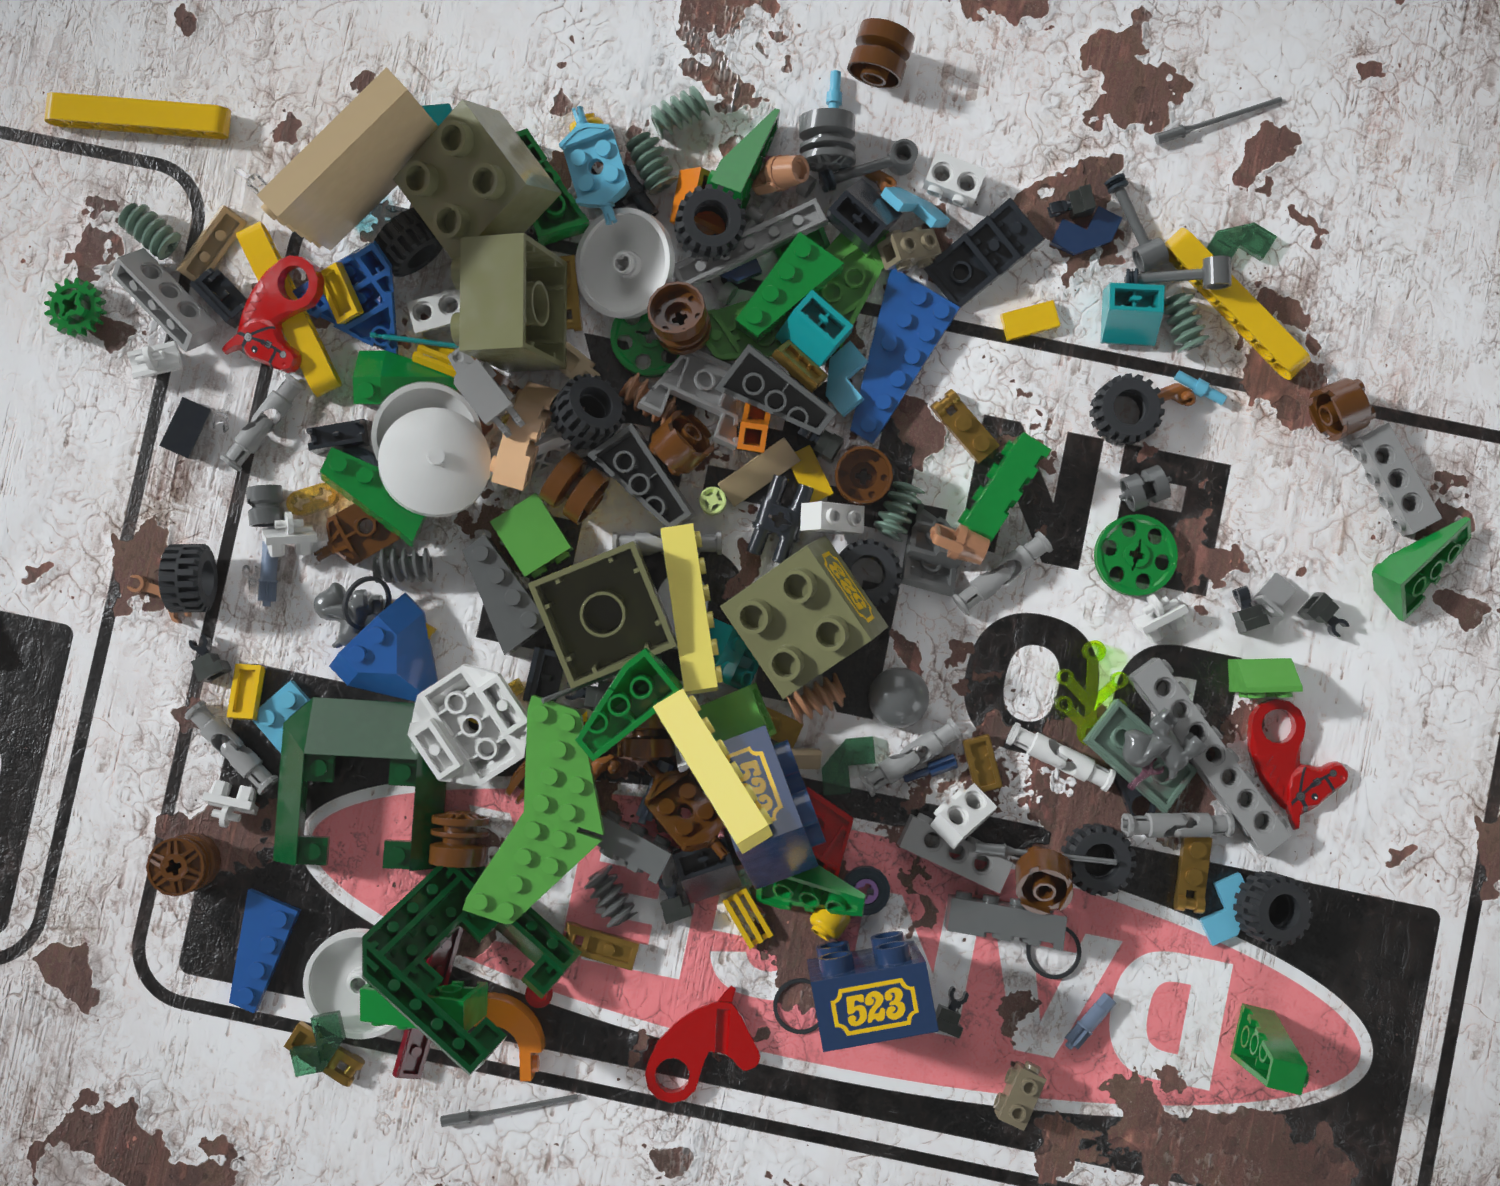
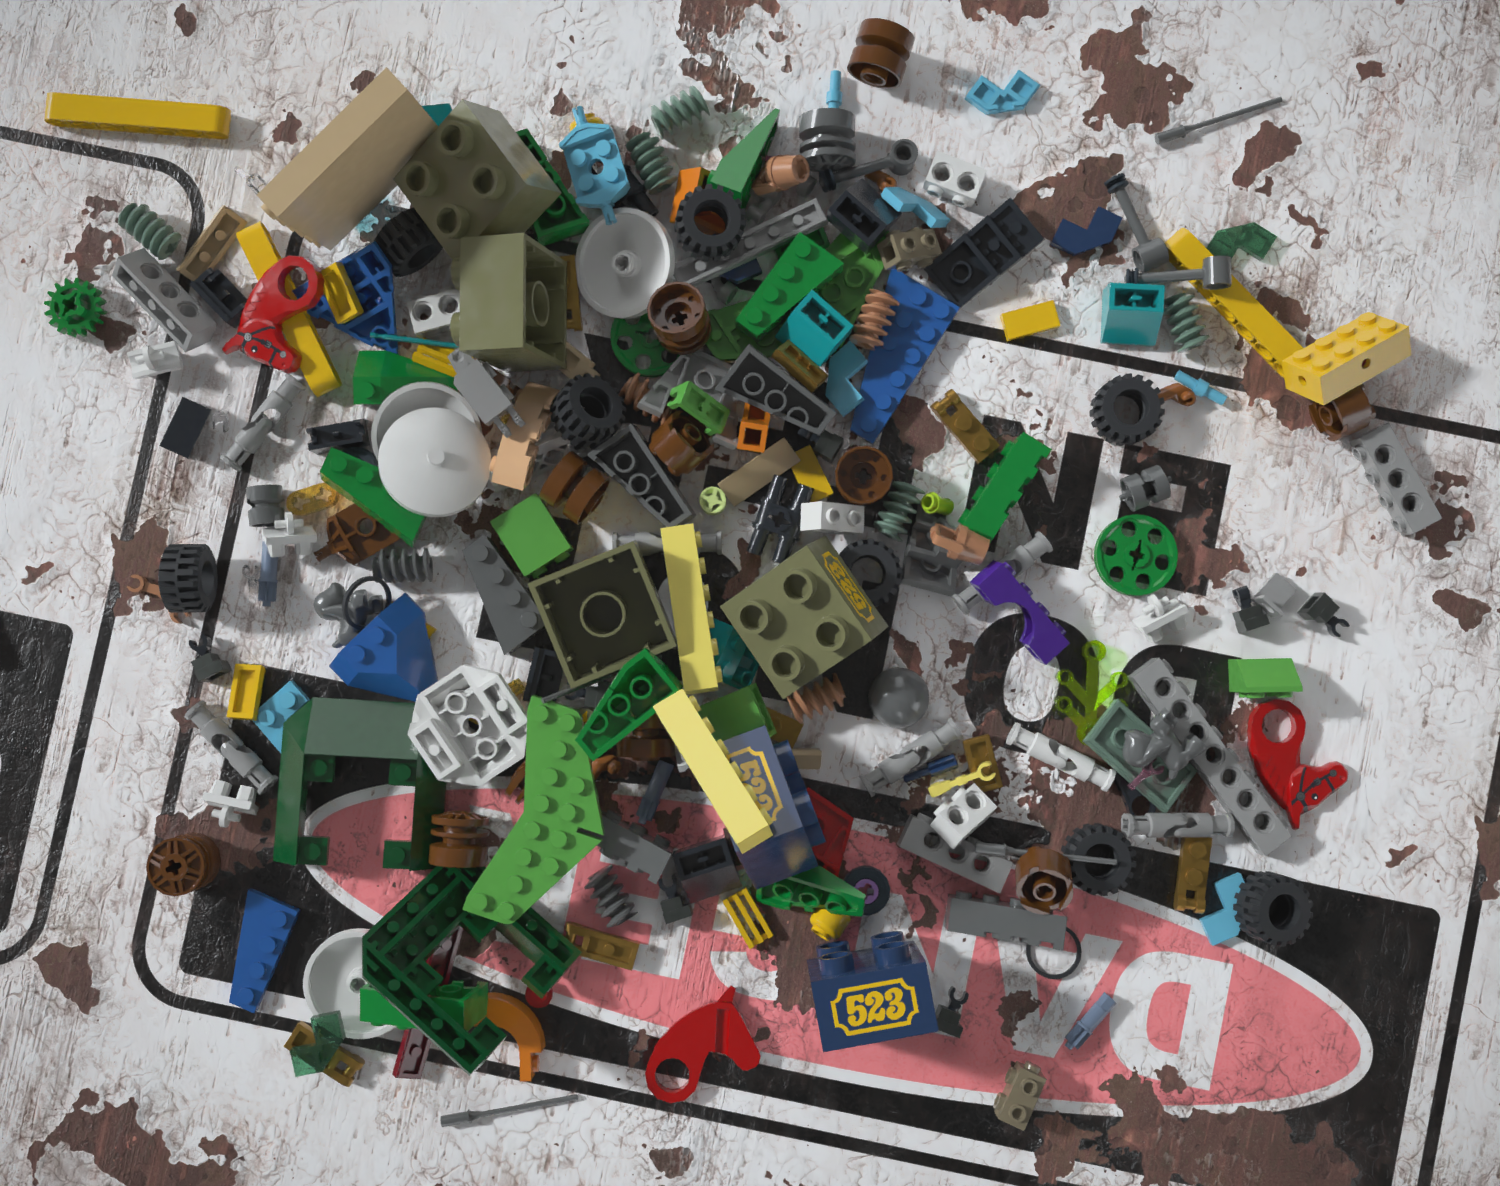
reddish brown plate [643,761,730,860] -> none
black piece [773,978,818,1034] -> none
clear green tile [821,736,876,795] -> none
pearl dark grey piece [1047,184,1096,220] -> none
green wedge [1230,1003,1309,1096] -> none
green wedge [1372,517,1471,622] -> none
none -> bright green hinge [667,380,731,436]
none -> nougat piece [849,289,900,351]
none -> lime pin [921,492,954,516]
none -> light yellow piece [928,761,996,797]
none -> medium azure tile [965,70,1040,115]
none -> dark purple arch [970,560,1070,665]
none -> yellow brick [1282,312,1412,405]

